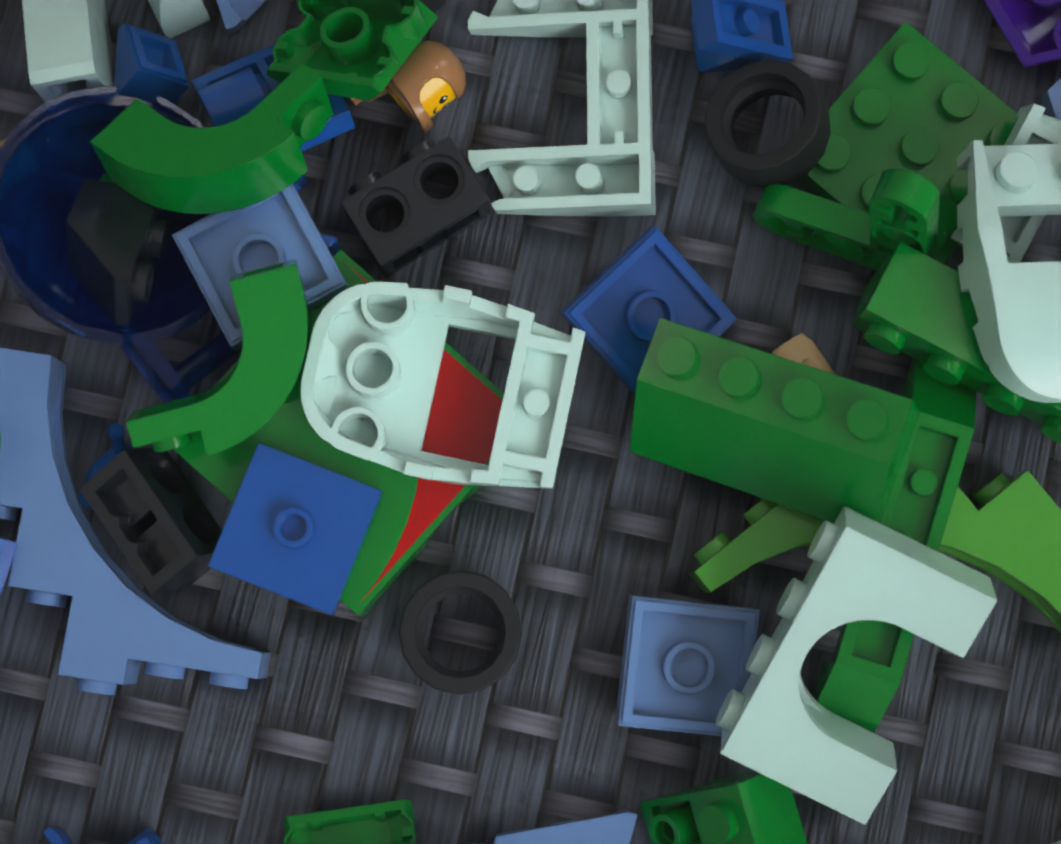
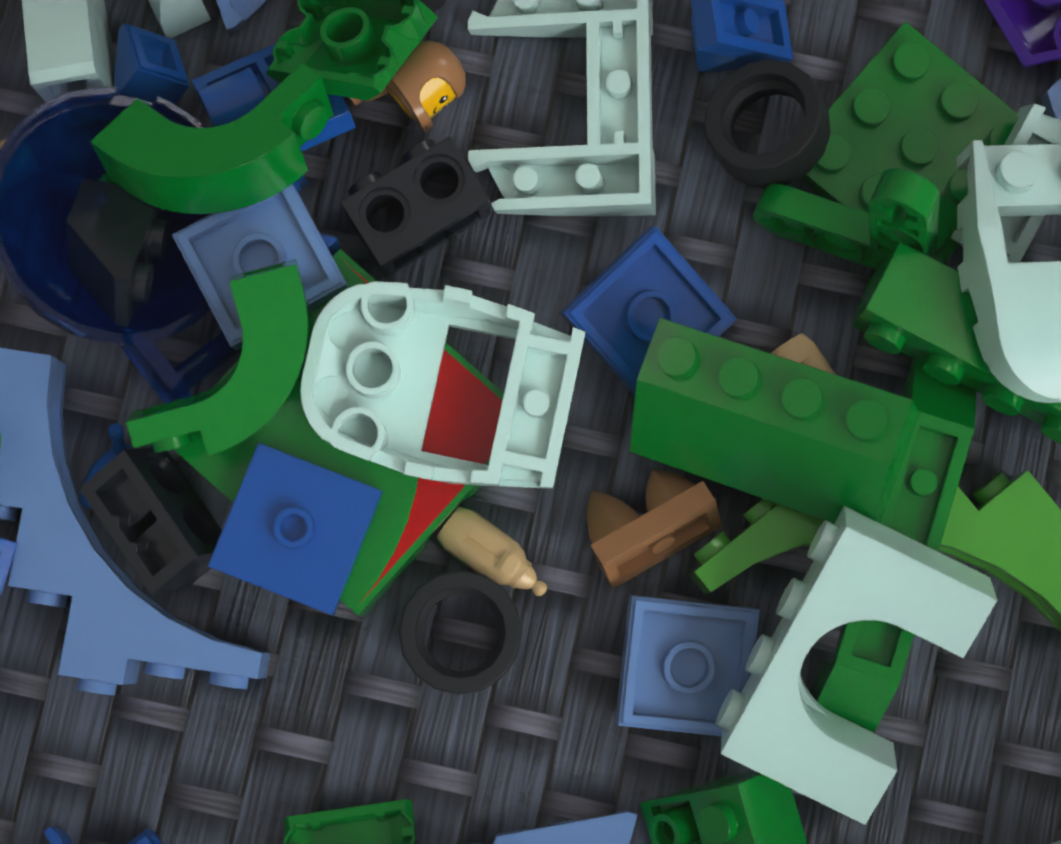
none -> tan piece [437,506,547,596]
none -> medium nougat tile [587,469,722,589]

